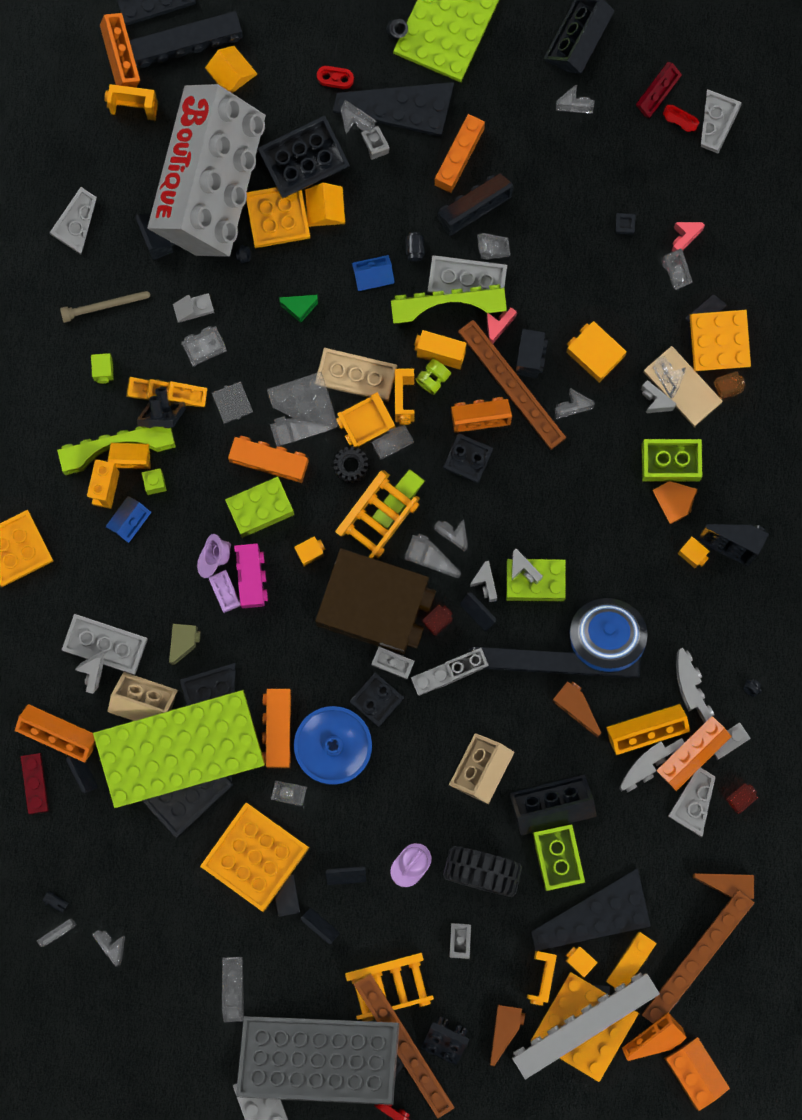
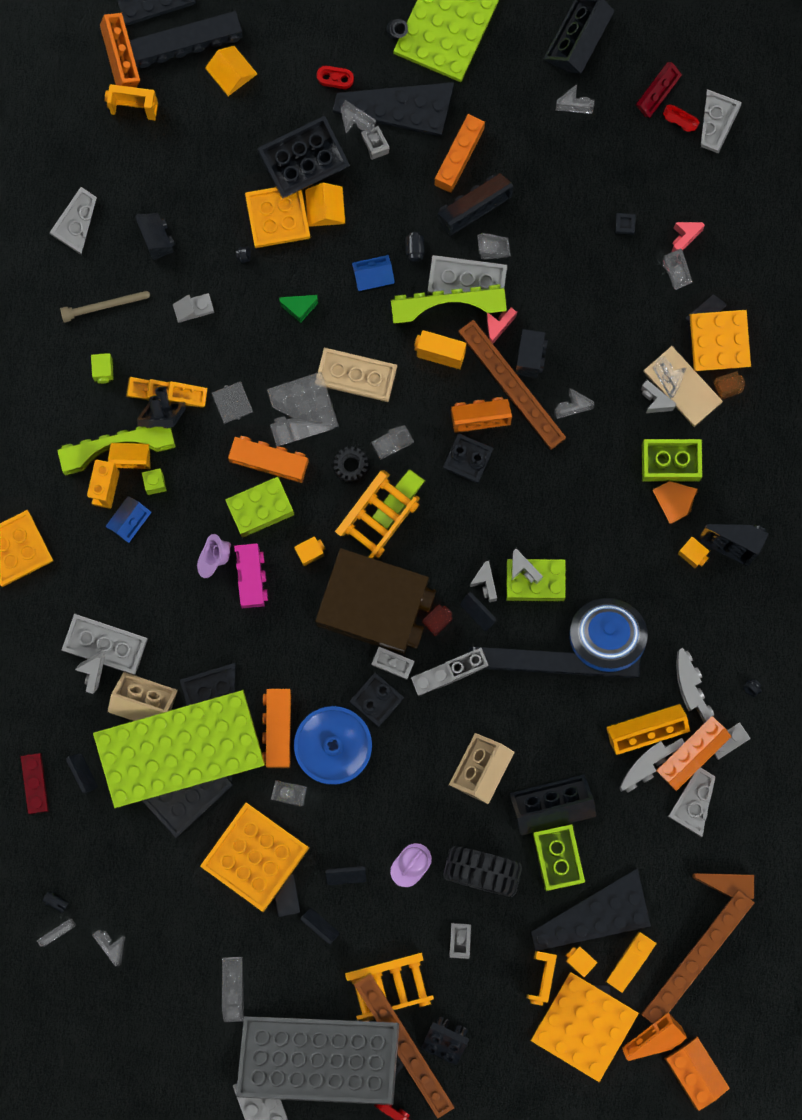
orange brick [15,704,96,762] -> none
light grey brick [147,84,266,256] -> none
olive slope [169,624,200,665] -> none
clear brick [182,326,227,366] -> none
lavender plate [209,570,241,613] -> none
light orange panel [336,392,396,448] -> none
light orange panel [395,369,414,425] -> none
clear slope [405,534,461,579] -> none
lime wheel [416,359,451,395] -> none
clear slope [434,520,468,552] -> none
dark orange slope [490,1005,525,1066] -> none
light grey brick [512,972,660,1080] -> none
dark orange slope [552,681,601,738] -> none
light orange brick [566,321,627,383] -> none
clear red brick [725,783,758,814] -> none

